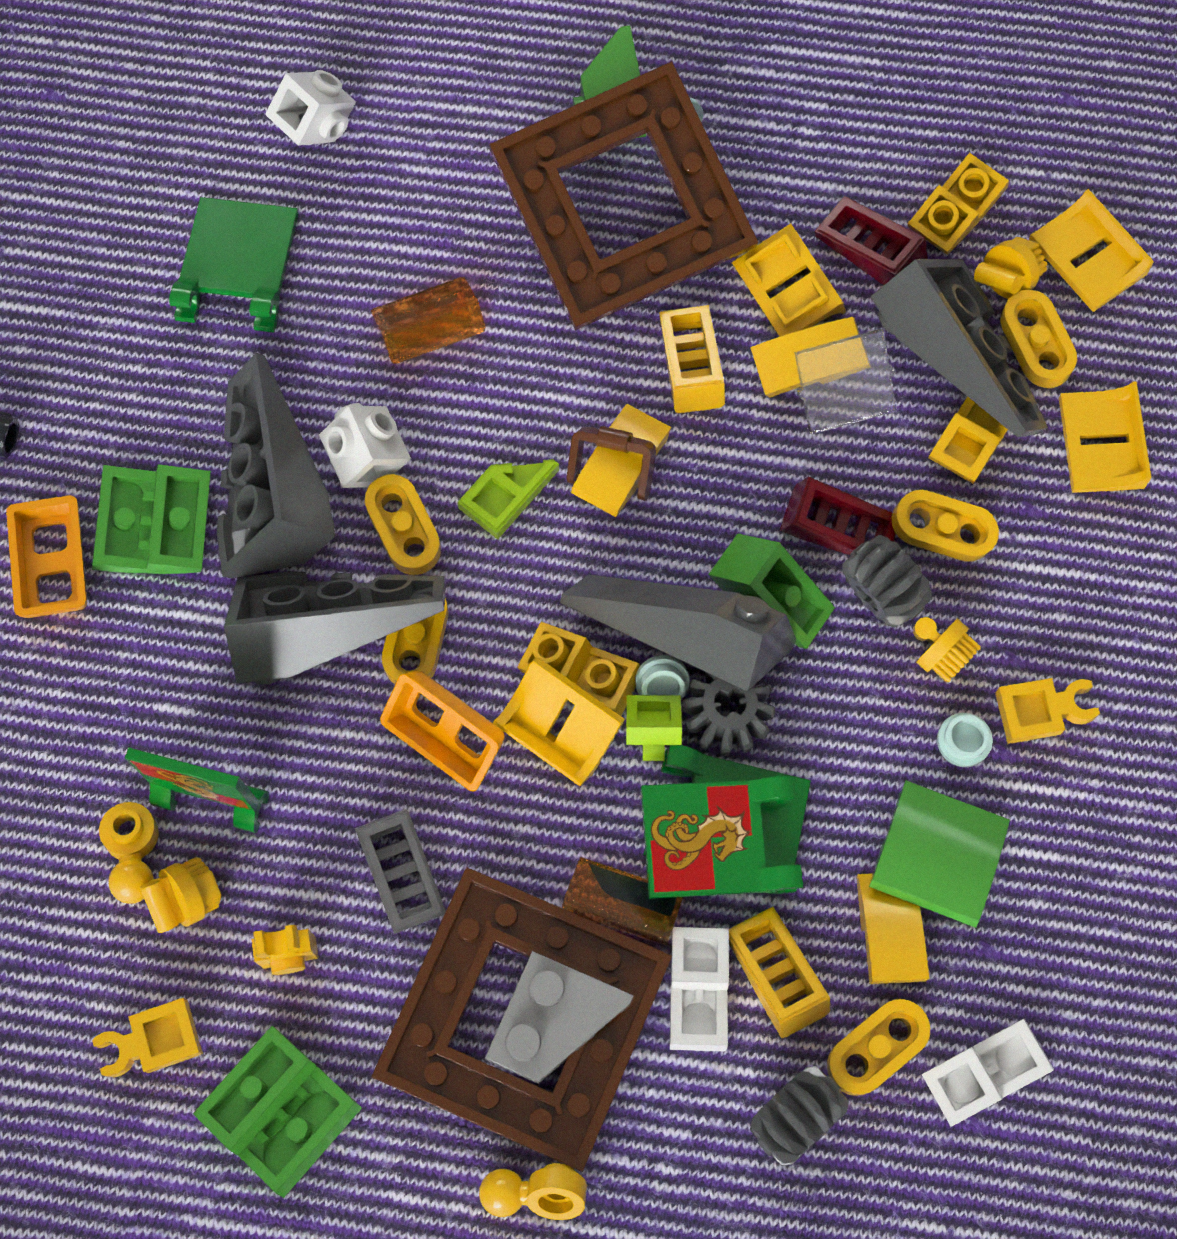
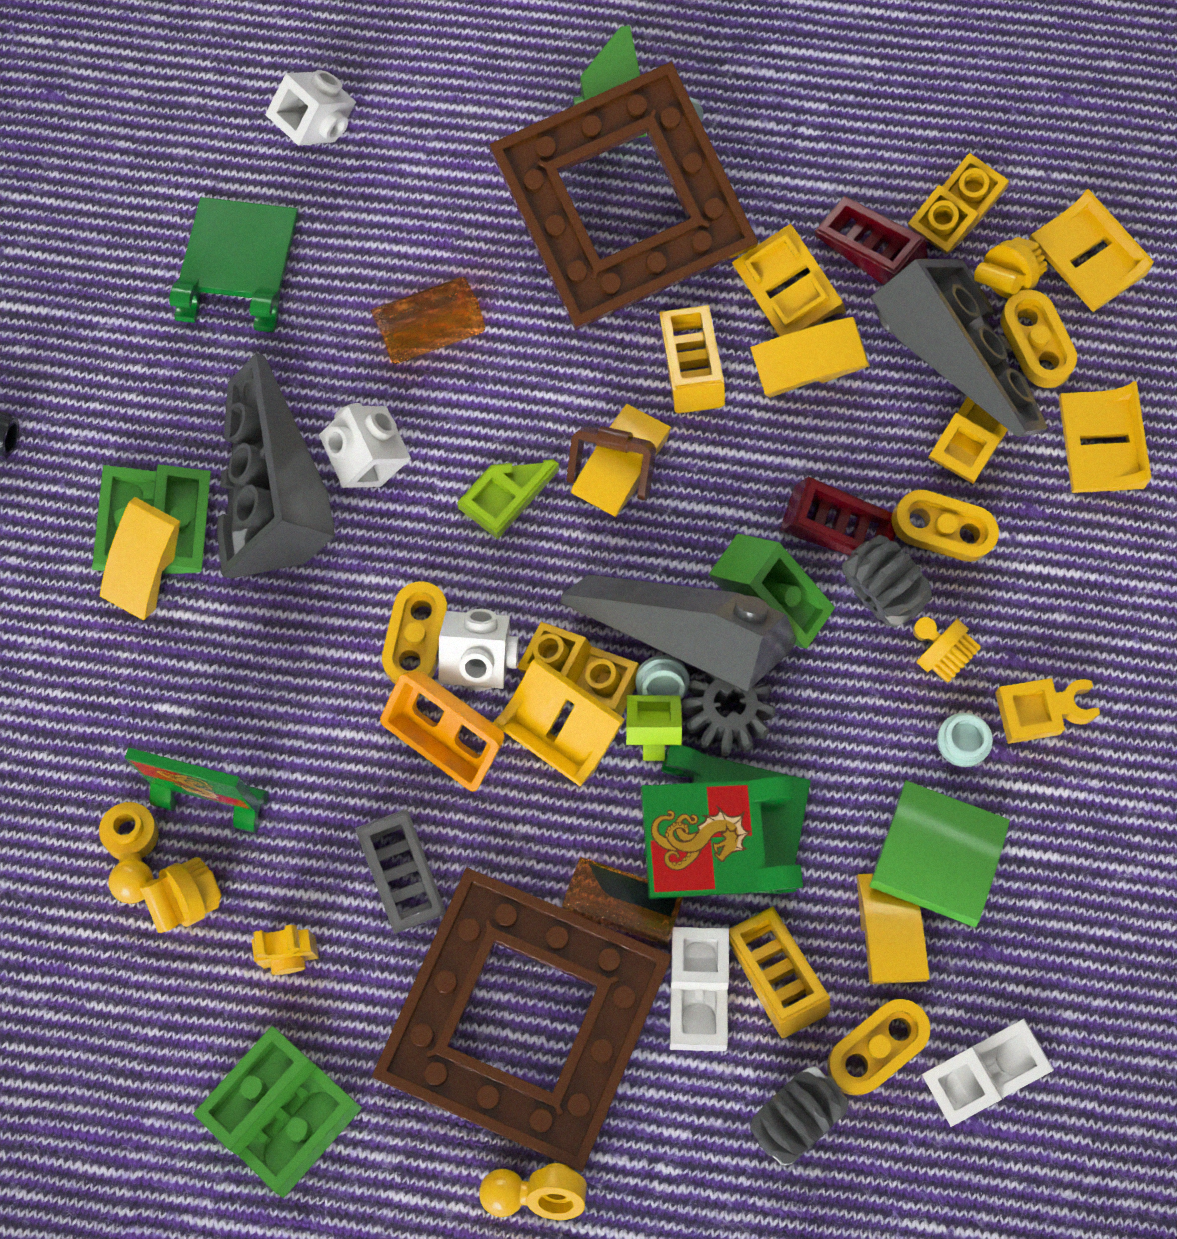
light orange piece [6,495,87,618] -> none
yellow plate [92,998,203,1077] -> none
dark grey wedge [224,571,446,685] -> none
yellow plate [365,474,441,575] -> none
light grey wing [485,951,633,1084] -> none
clear piece [794,329,897,434] -> none
none -> yellow slope [100,497,180,620]
none -> white brick [438,609,519,691]

